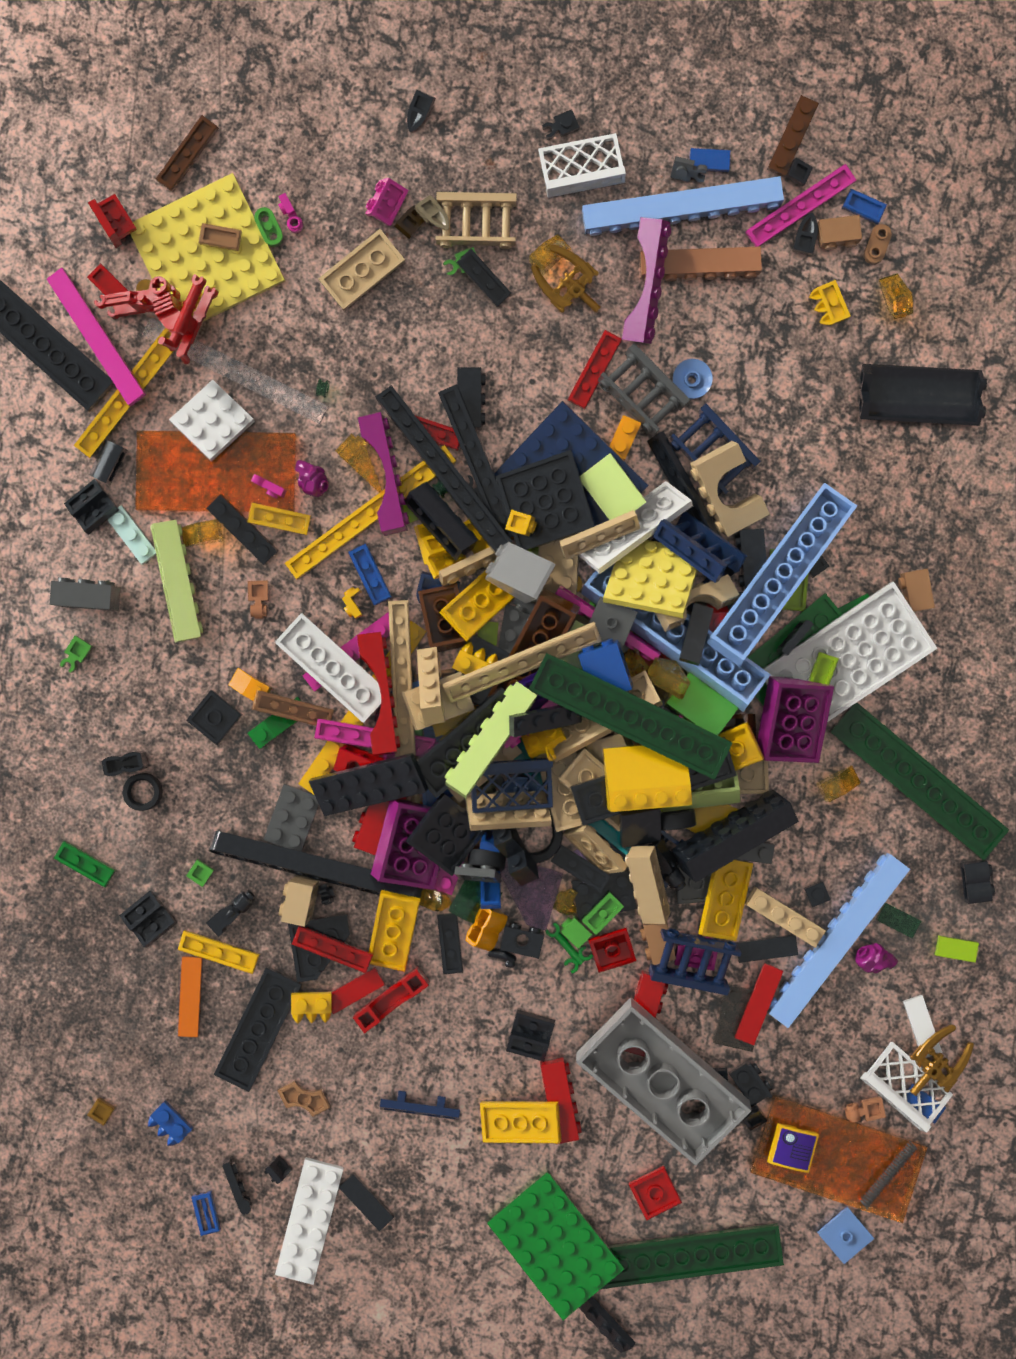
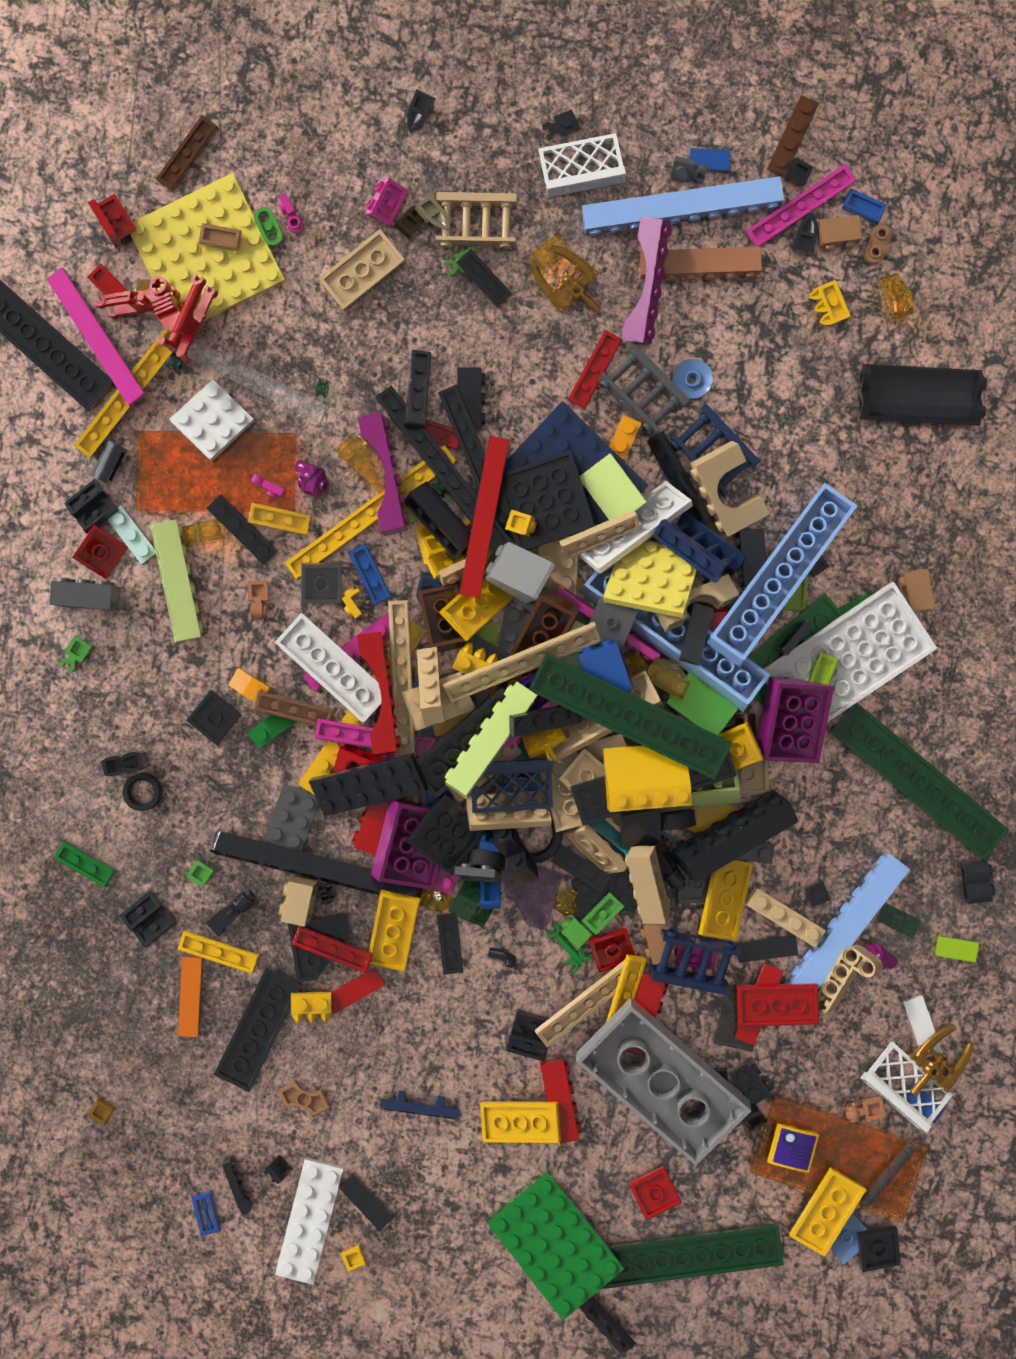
blue plate [148,1100,194,1146] -> none
red arch [352,966,430,1034] -> none
light orange brick [466,908,508,951] -> none
black brick [500,922,544,959] -> none
clear yellow slope [816,765,861,802] -> none
none -> red slope [72,524,128,579]
none -> clear green bush [167,352,183,373]
none -> dark grey plate [300,563,342,604]
none -> yellow tile [341,1244,367,1272]
none -> black tile [405,349,431,428]
none -> red tile [459,436,510,598]
none -> tan plate [534,960,625,1047]
none -> yellow tile [606,954,647,1022]
none -> red tile [736,983,819,1027]
none -> yellow plate [789,1167,866,1257]
none -> tan beam [818,945,883,1014]
none -> black tile [857,1225,901,1272]

